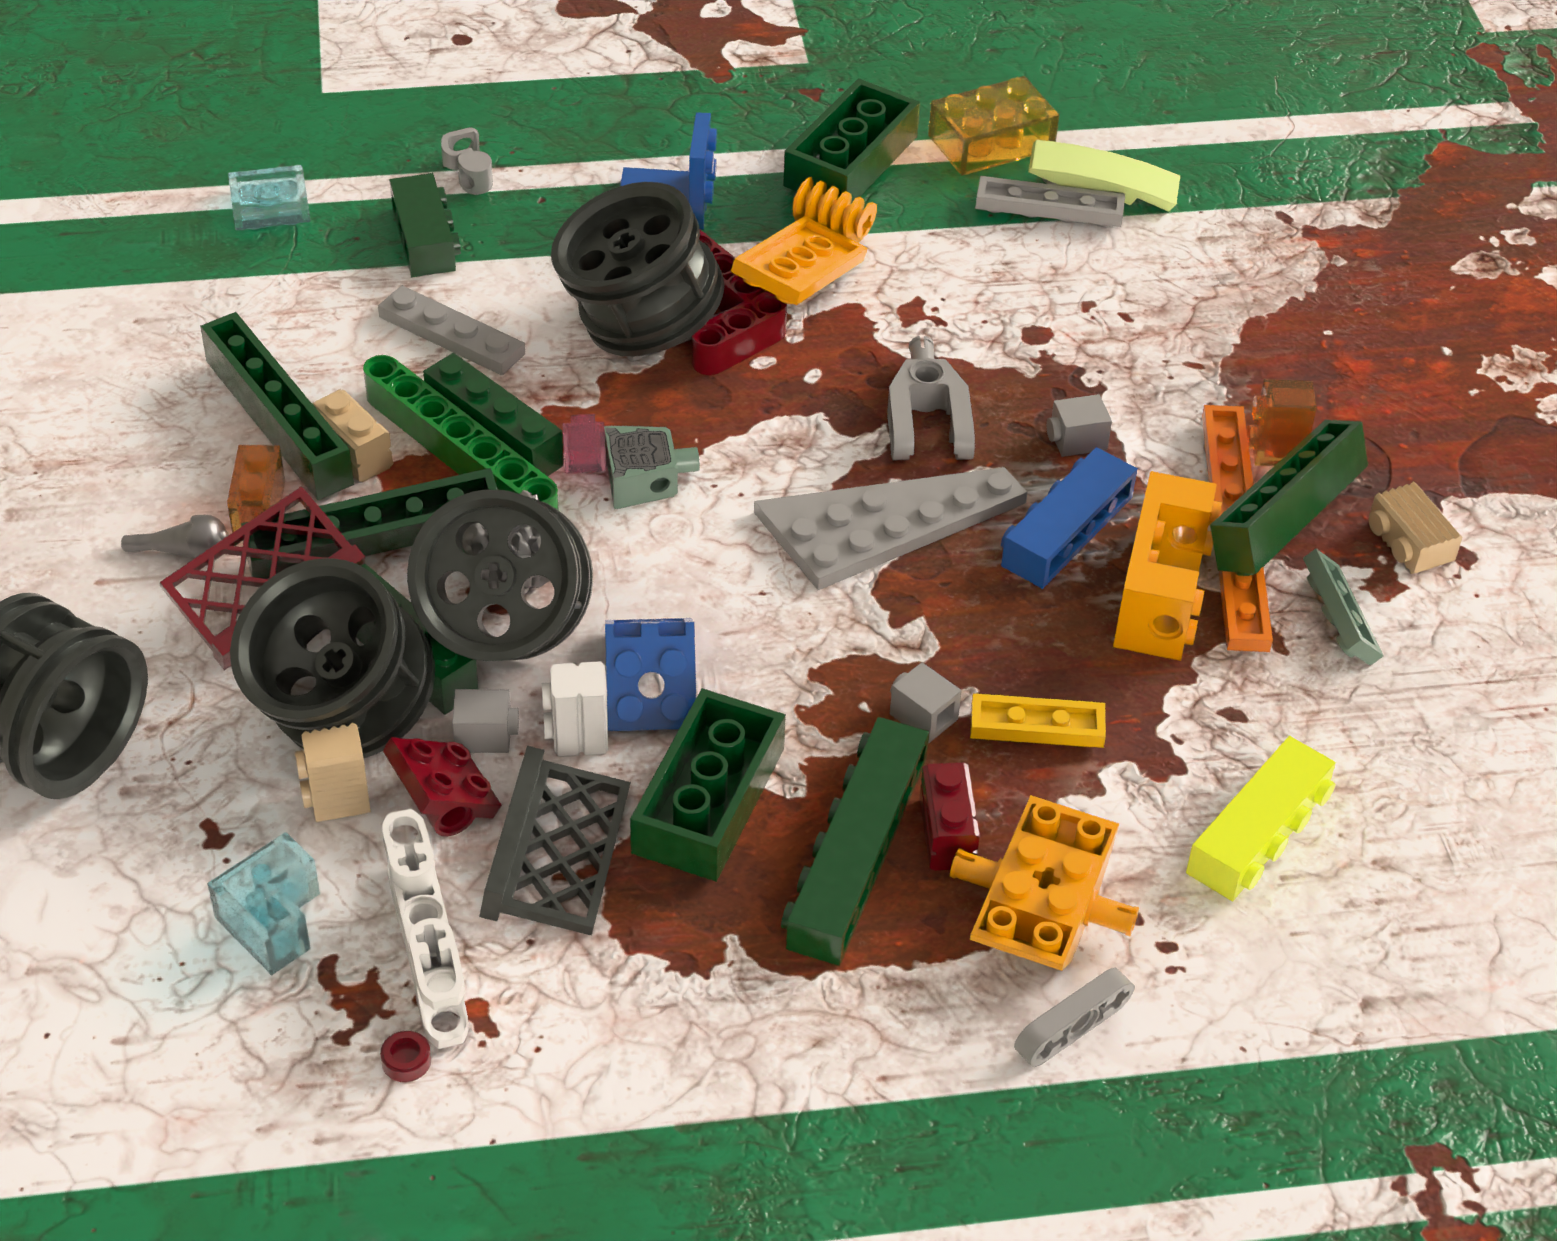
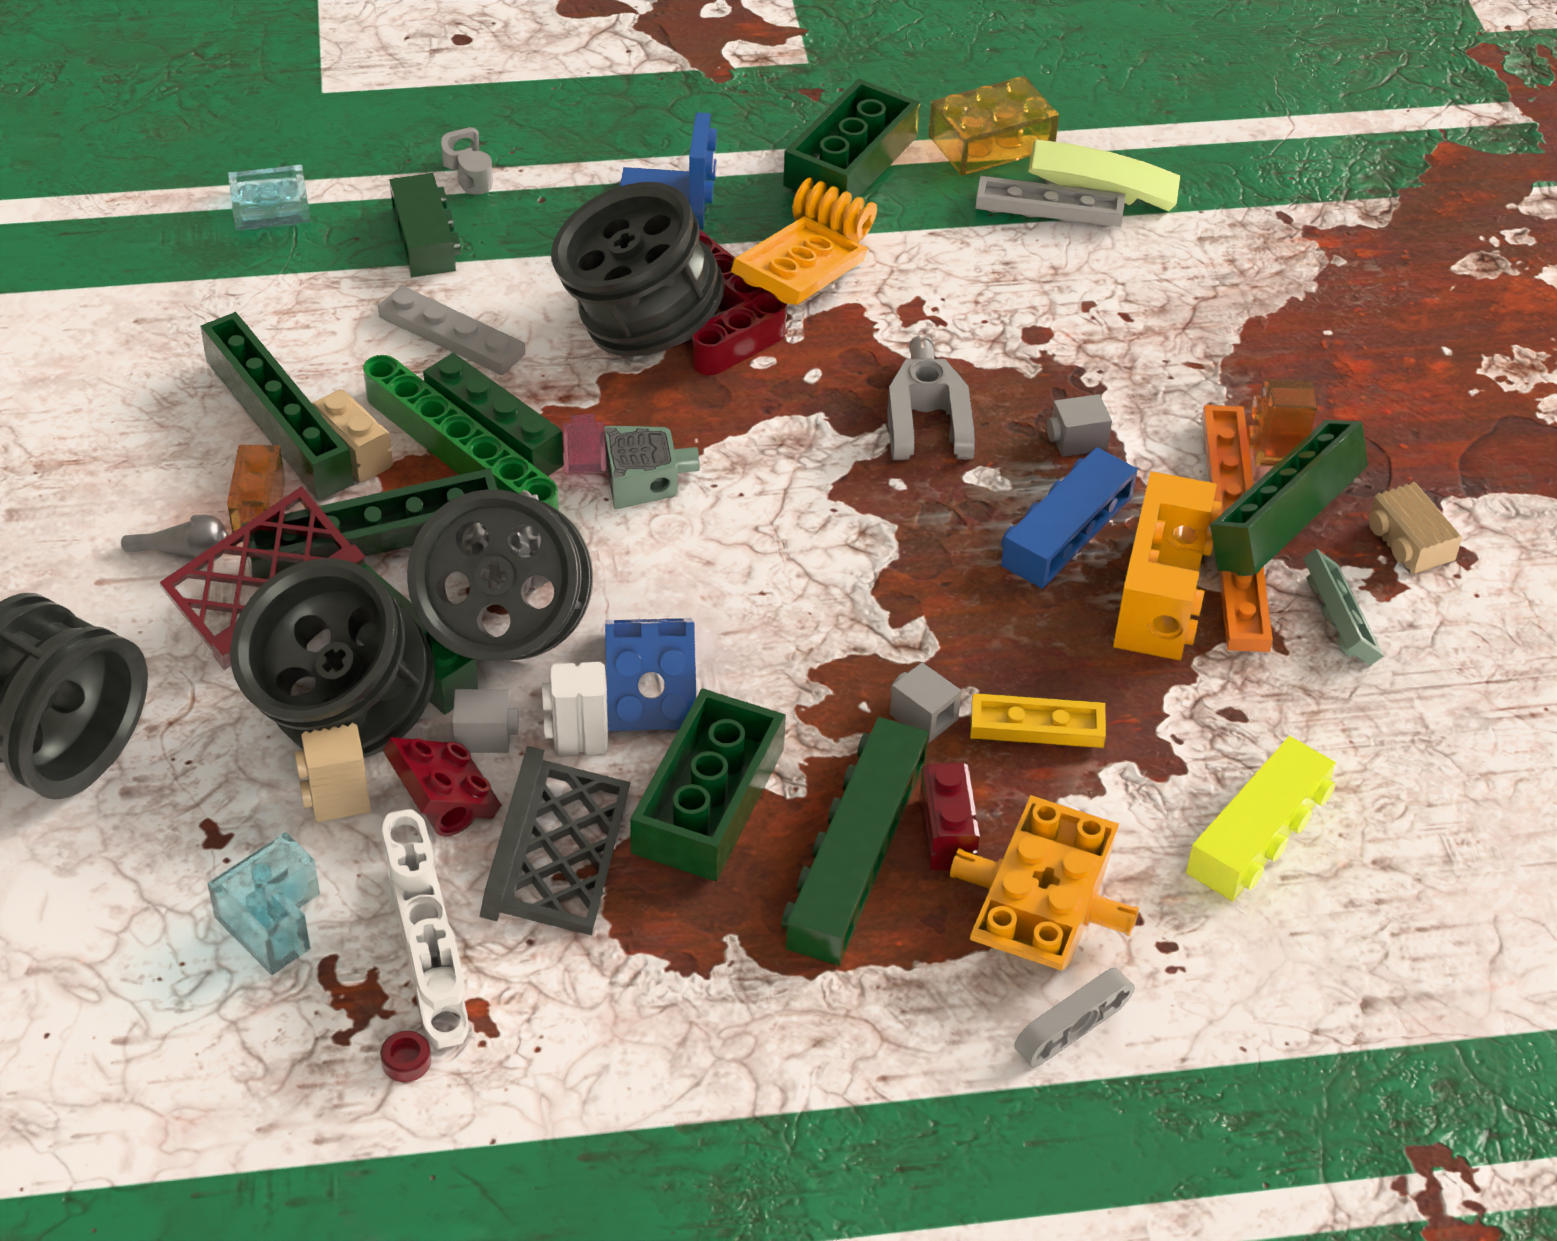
light grey wing [754,467,1027,590] -> none

